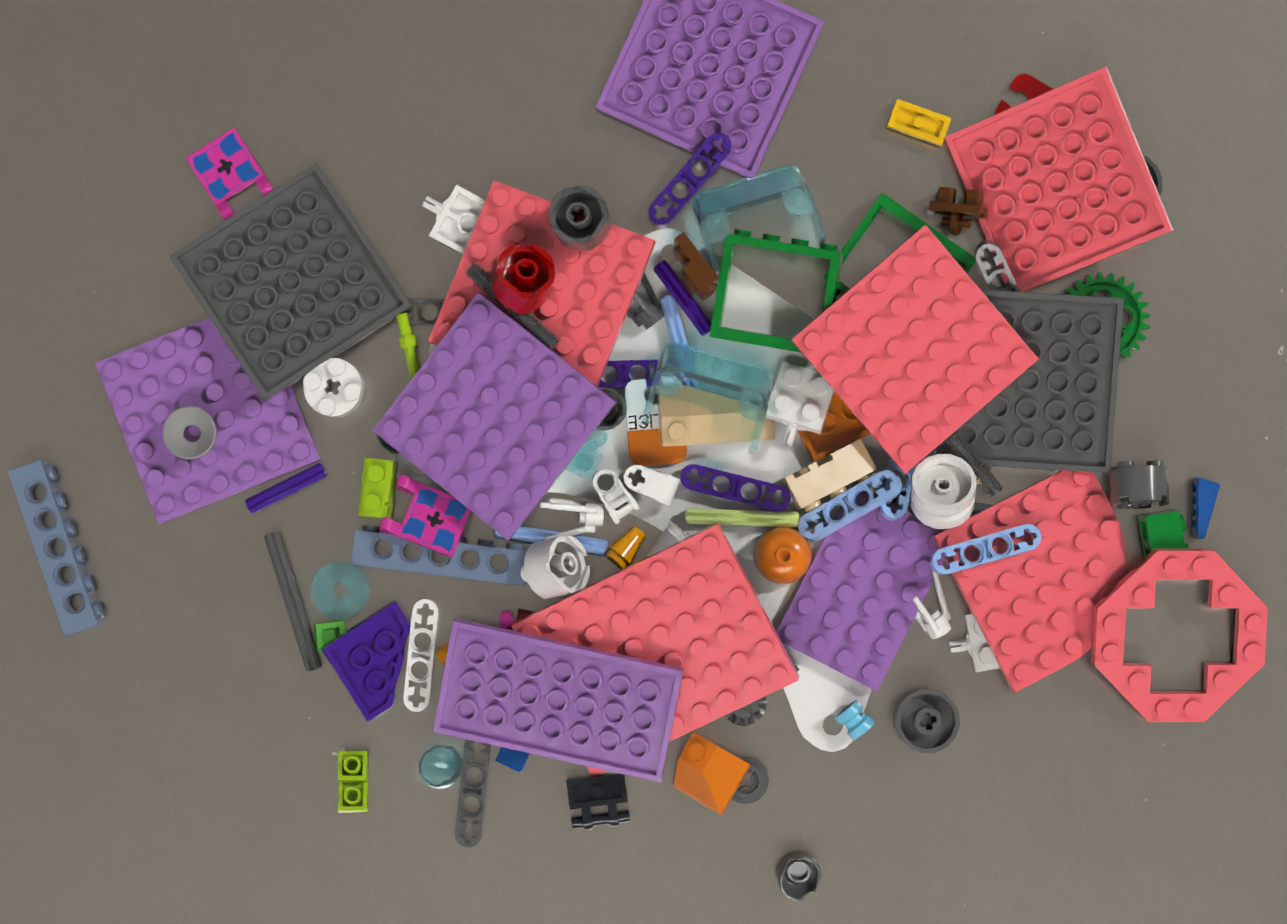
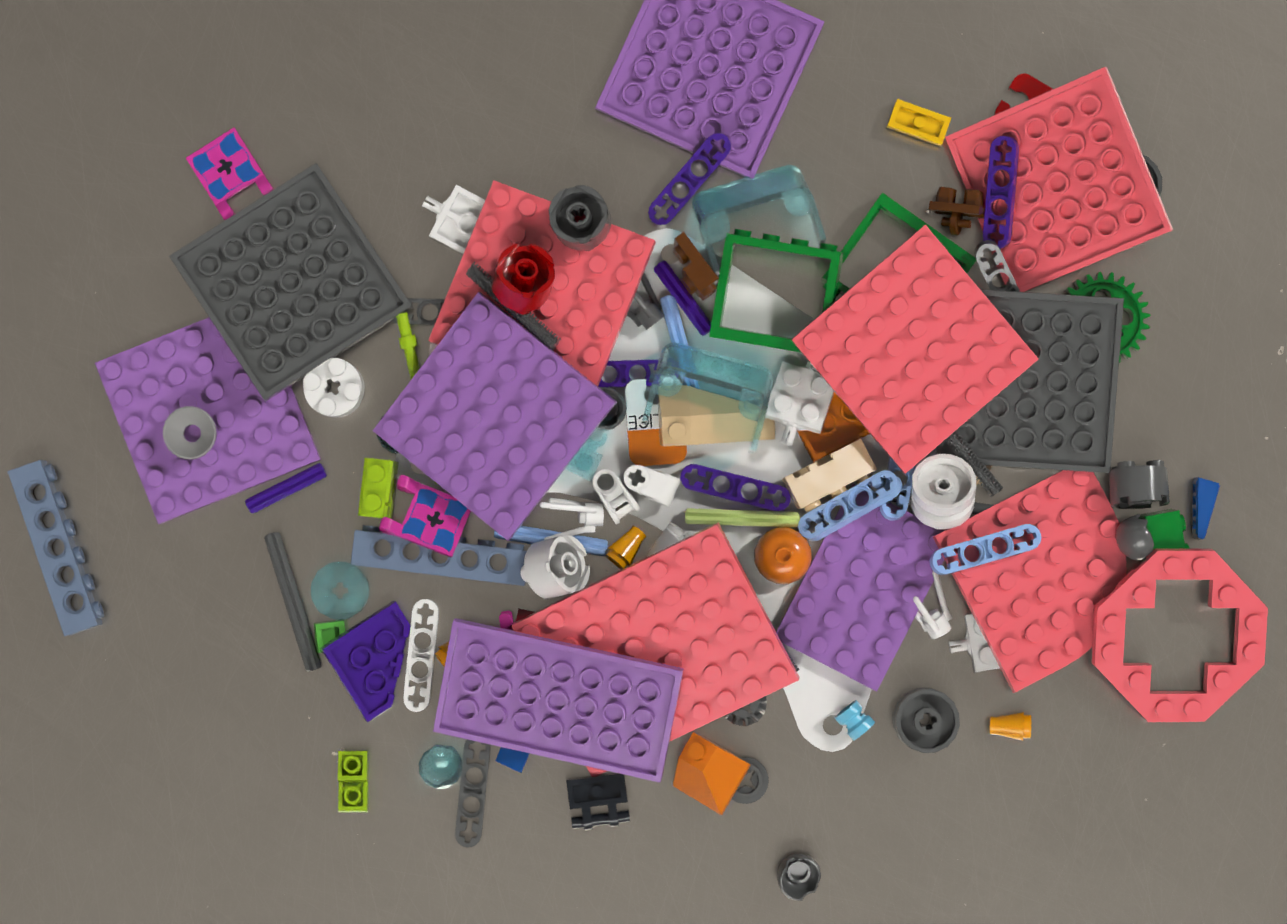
none -> dark purple beam [983,136,1019,249]
none -> light orange cone [990,712,1032,741]
none -> dark grey hair [1116,514,1154,560]

